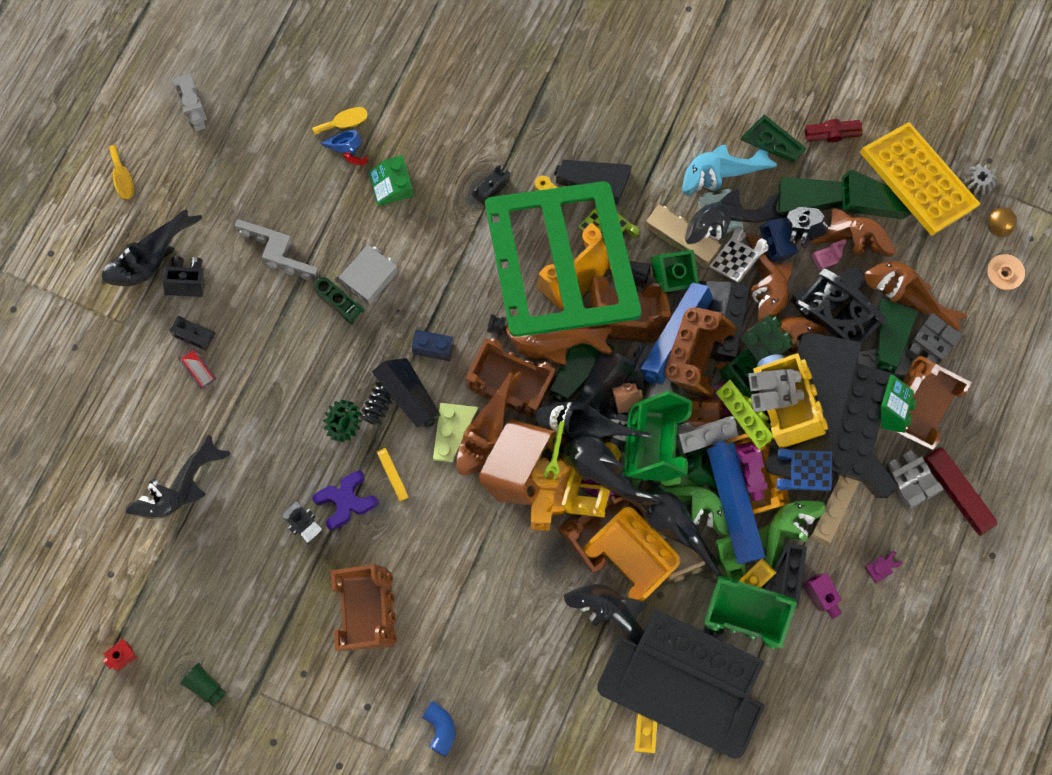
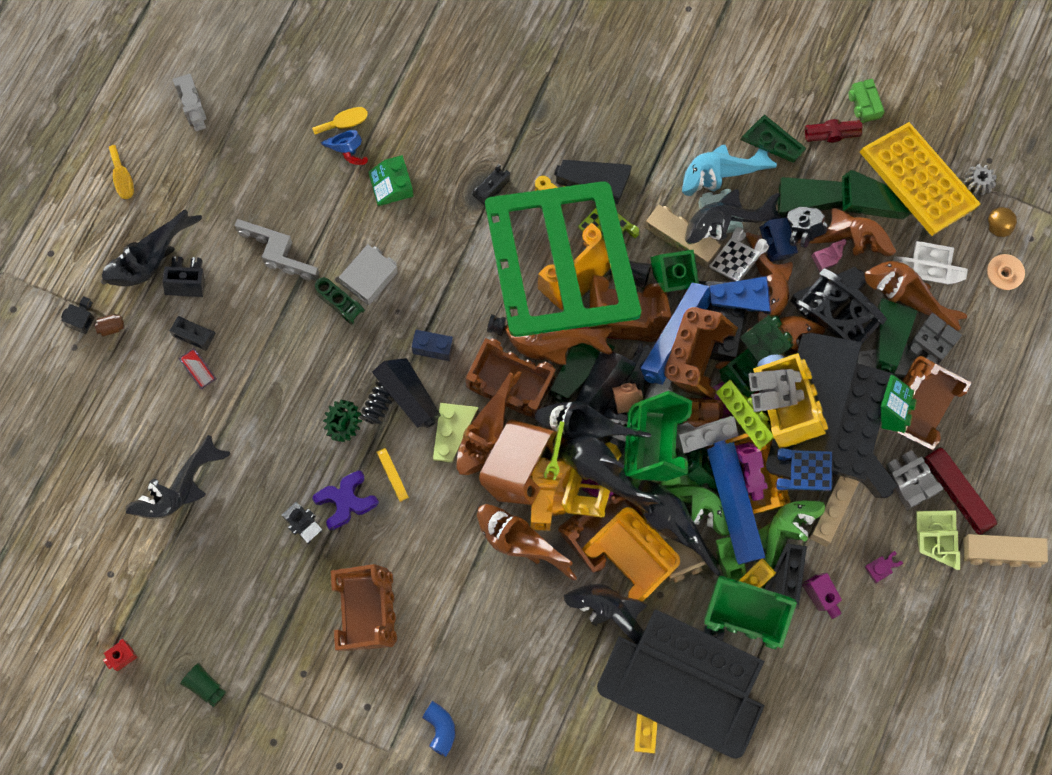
none -> black brick [61,296,95,335]
none -> reddish brown brick [94,314,125,337]
none -> dark orange piece [477,504,577,581]
none -> blue wing [710,276,771,314]
none -> bright green brick [848,79,885,123]
none -> white plate [893,241,968,285]
none -> yellowish green slope [916,510,960,570]
none -> tan brick [963,534,1048,568]

